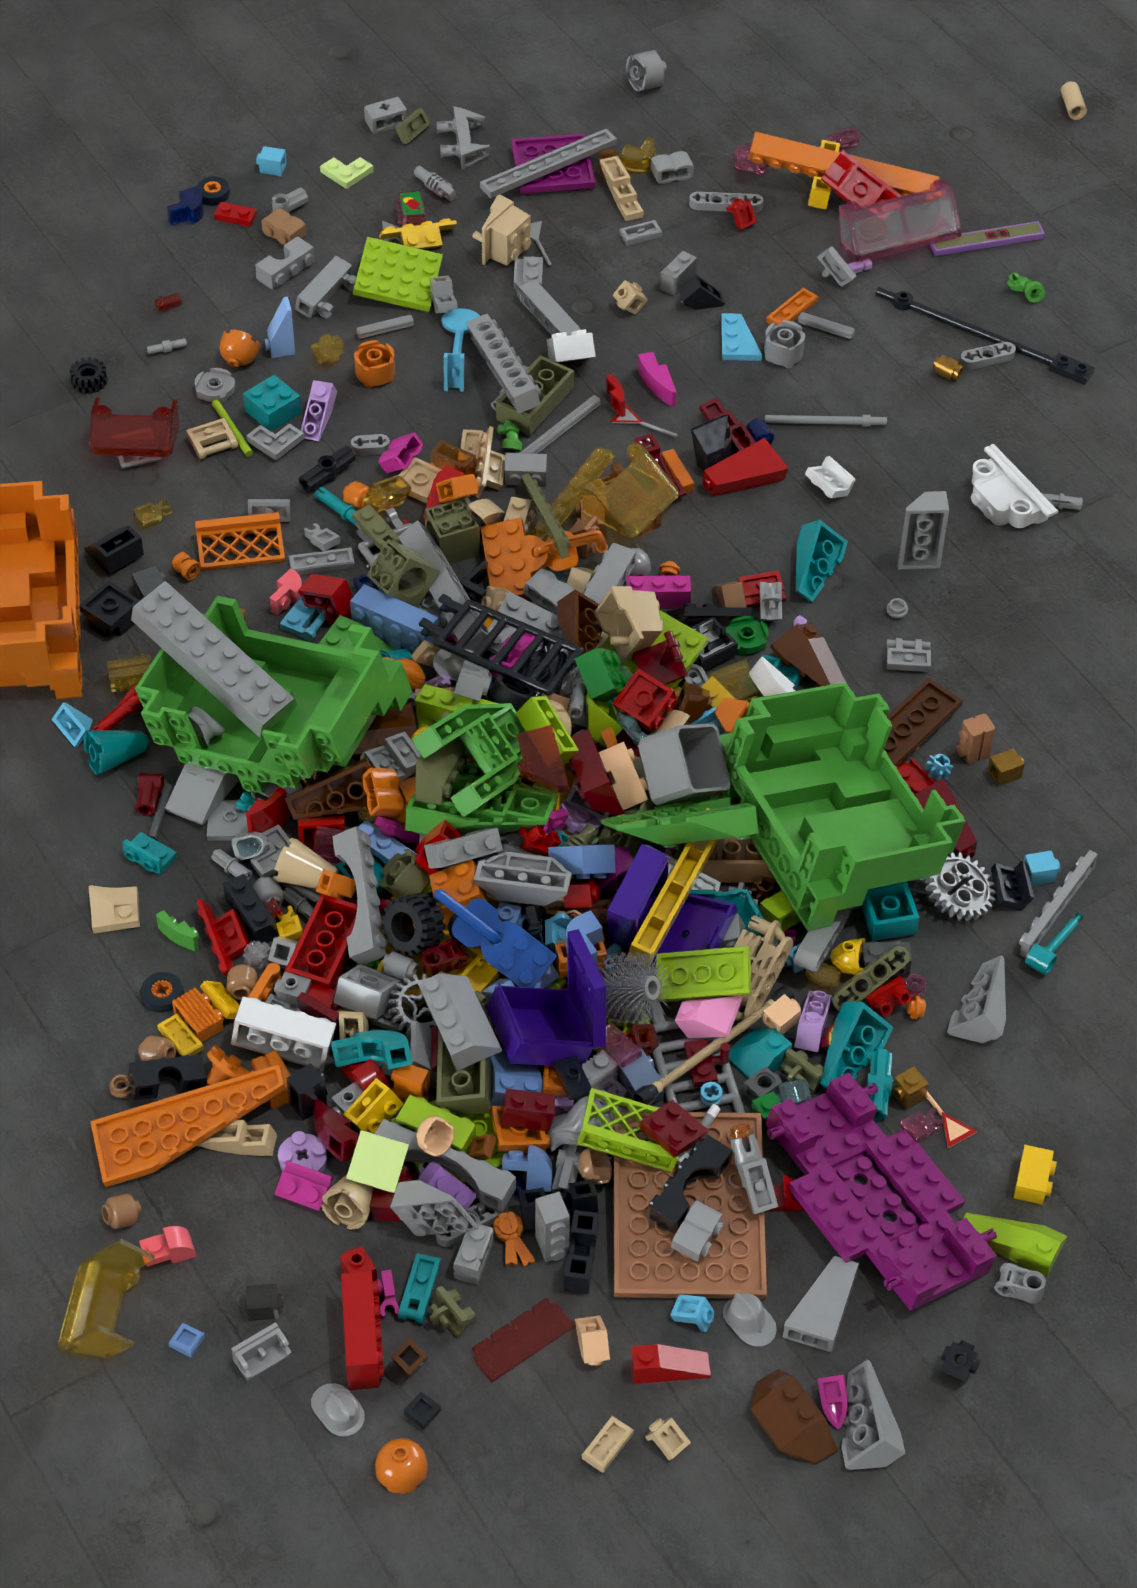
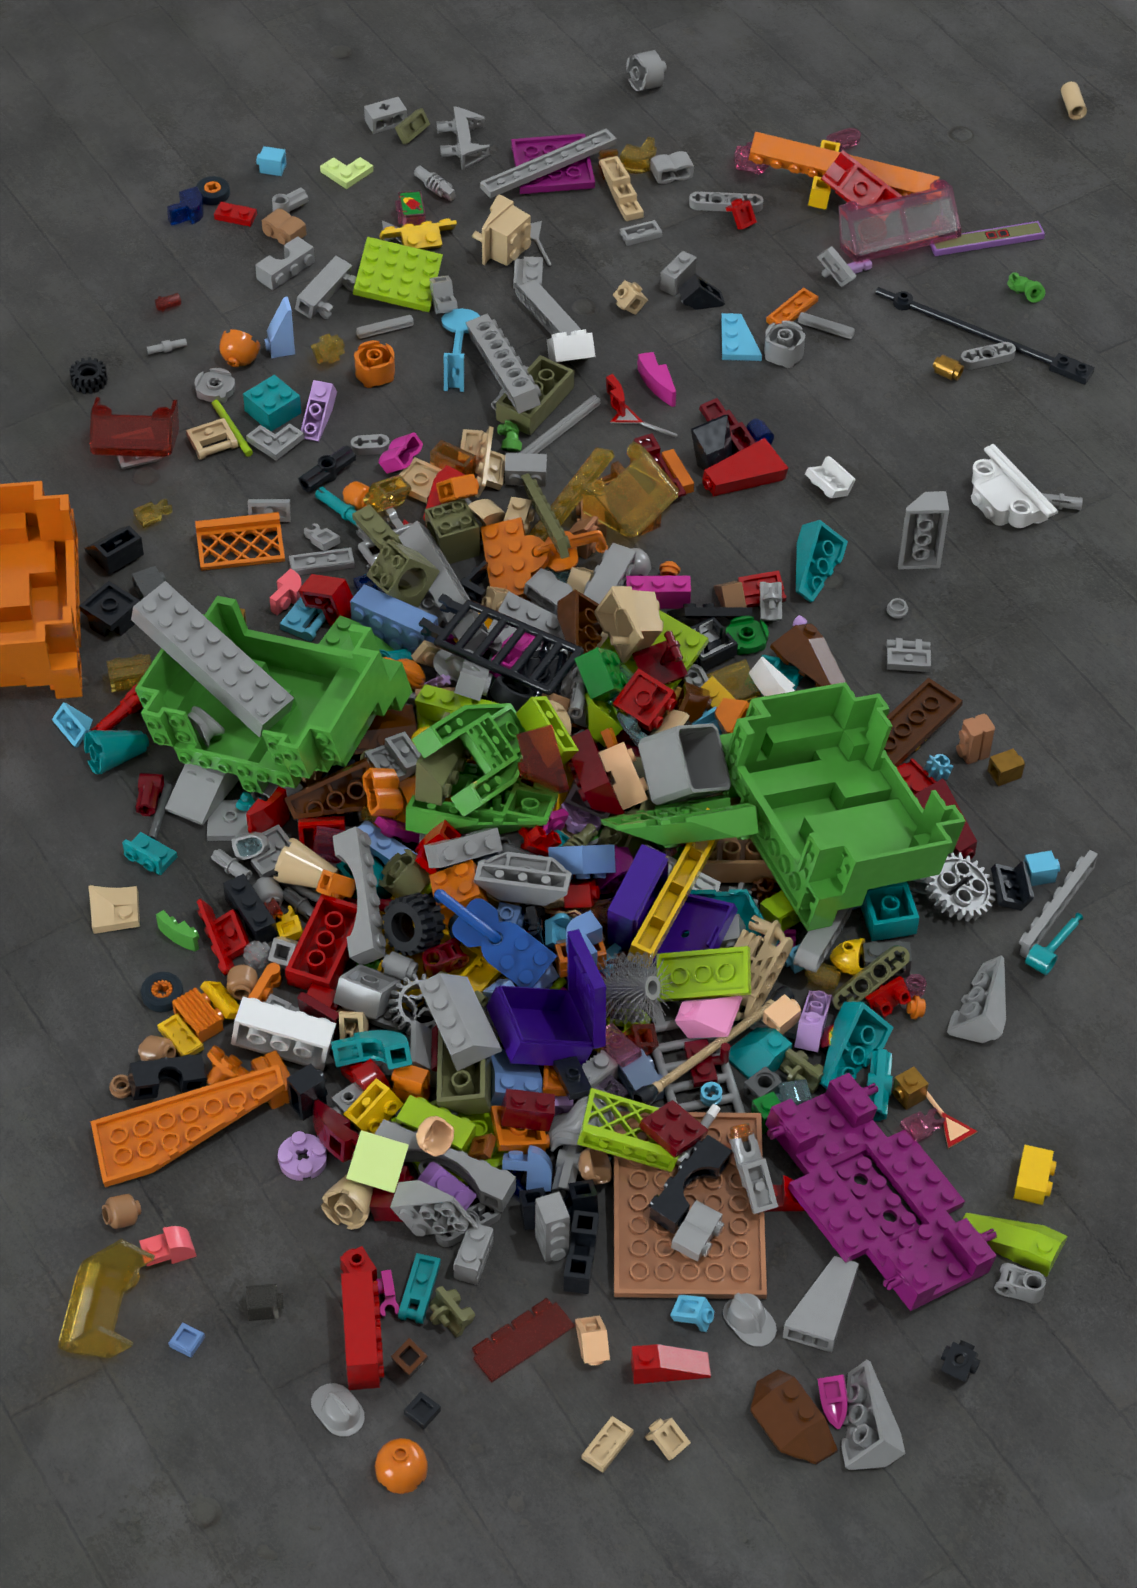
orange wheel [171,552,201,581] -> none
tan slope [197,1120,277,1156] -> none
light grey hinge [231,1322,292,1381] -> none
light grey brick [274,971,312,1008] -> none
dark pink plate [274,1160,334,1211] -> none
orange piece [493,1211,535,1268] -> none
light grey bar [765,415,887,427] -> none

